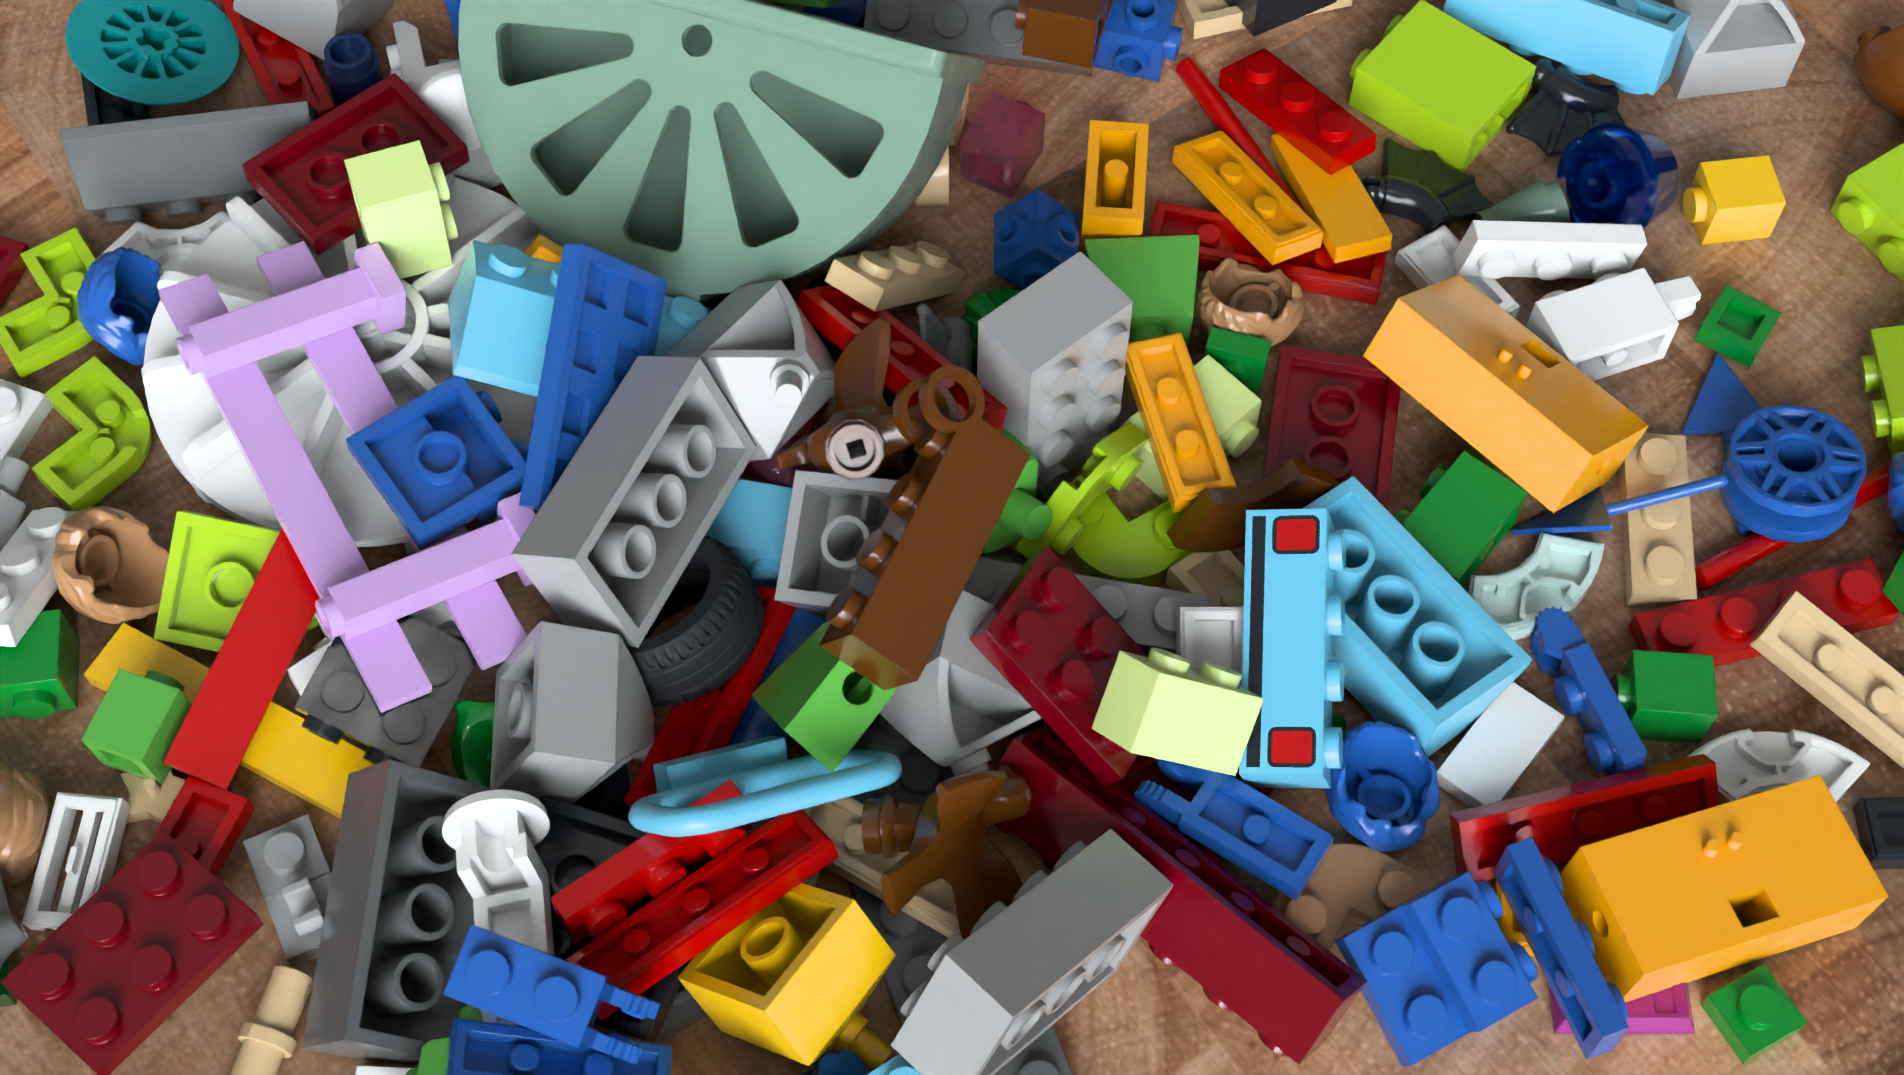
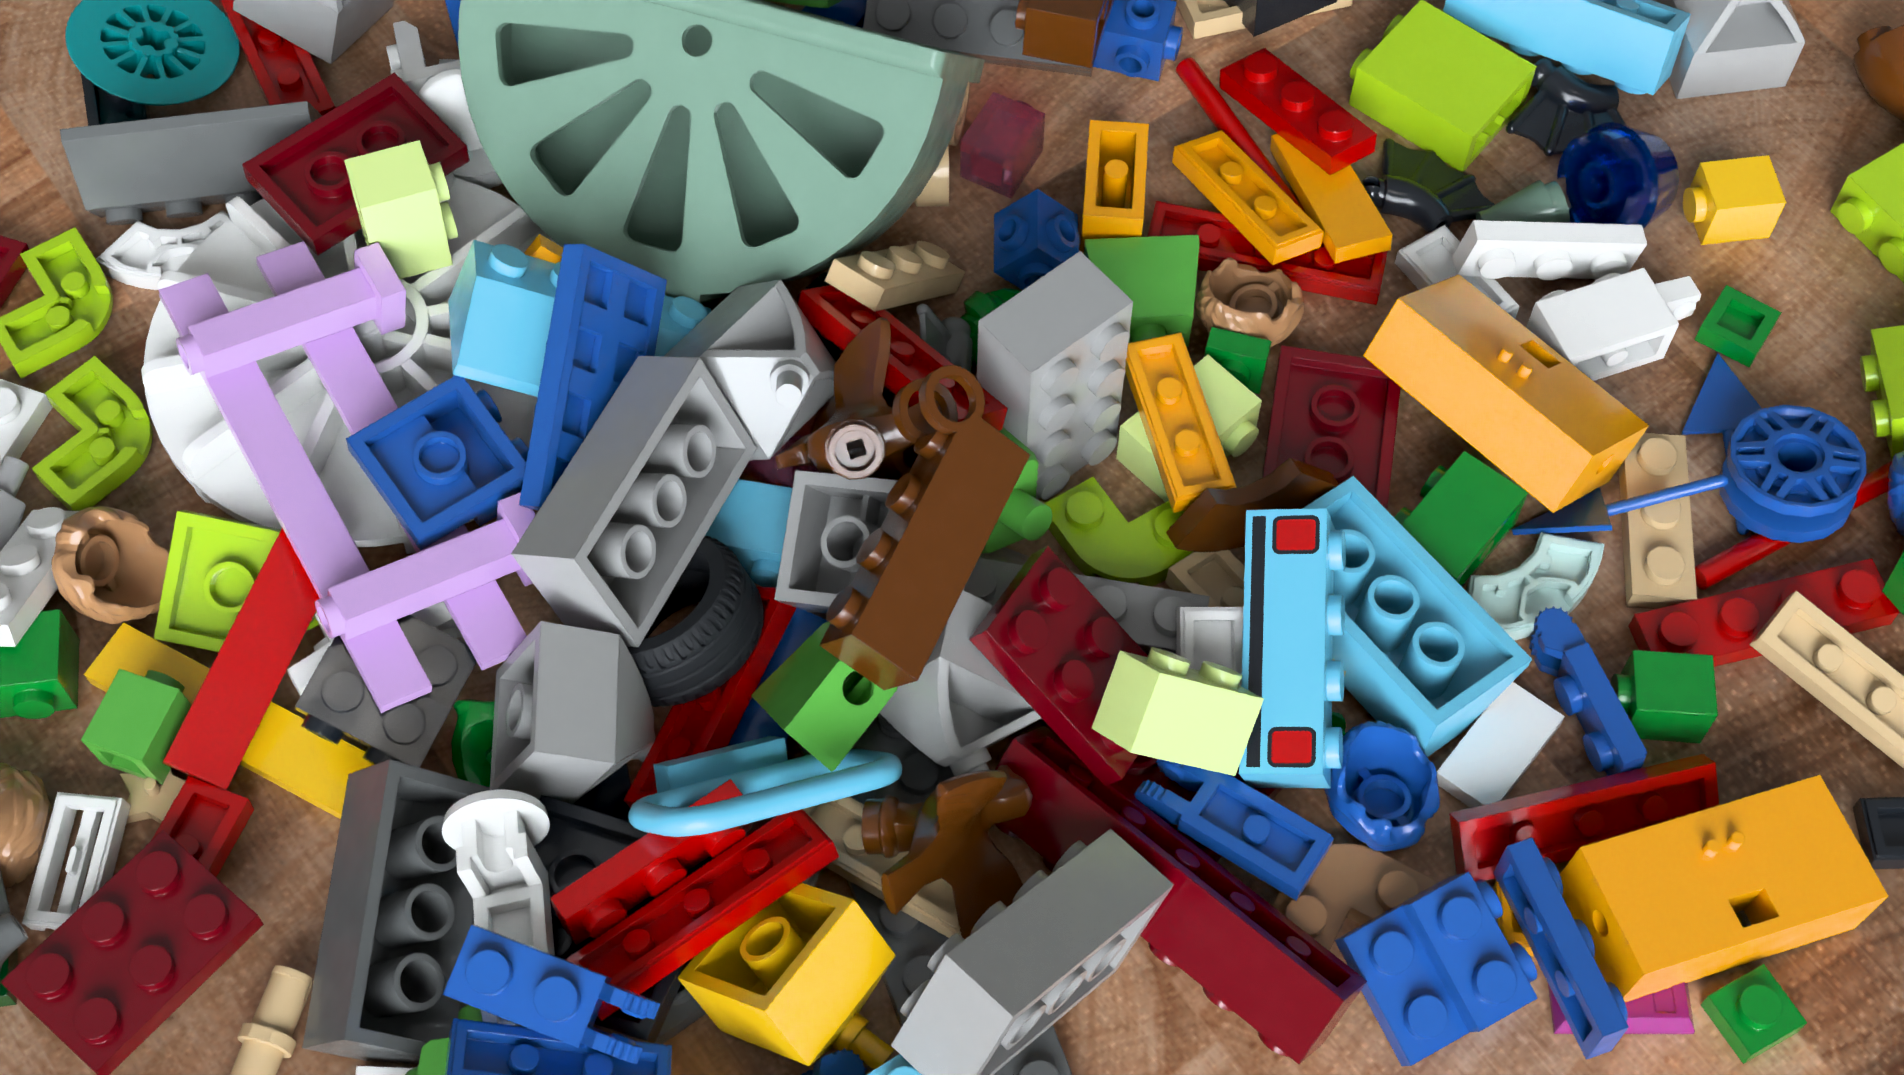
blue hair [77,247,161,365] -> none
light grey plate [243,814,332,968] -> none
dark blue piece [324,33,385,107] -> none
lime plate [1015,422,1149,558] -> none
white tile [1688,728,1871,805] -> none

